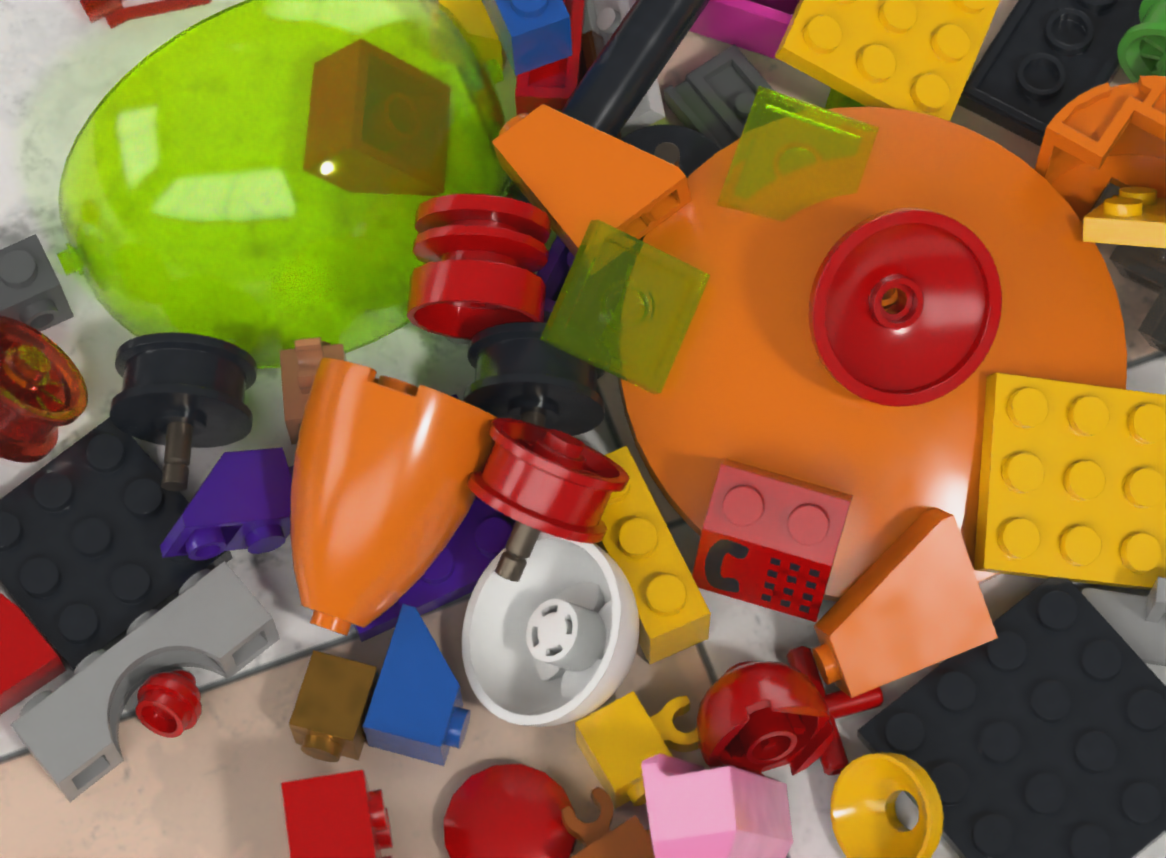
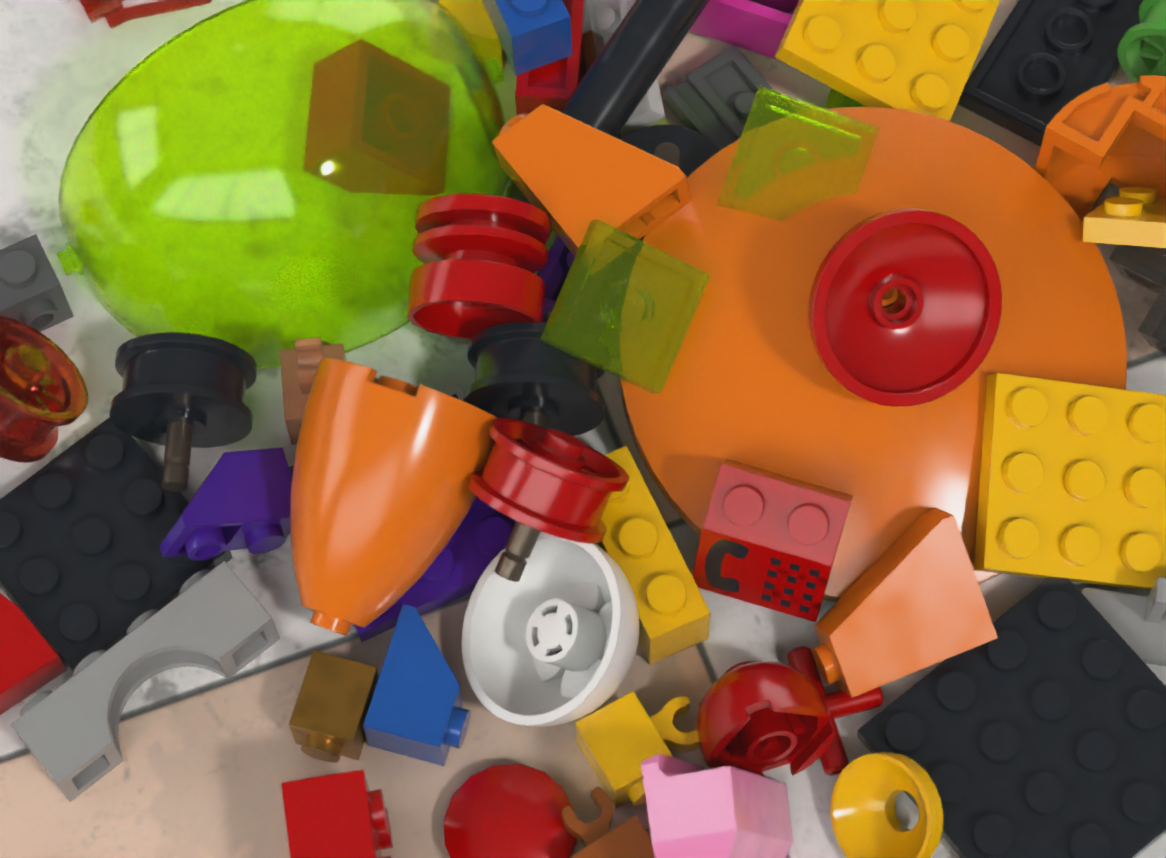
red plate [135,670,202,738] -> none

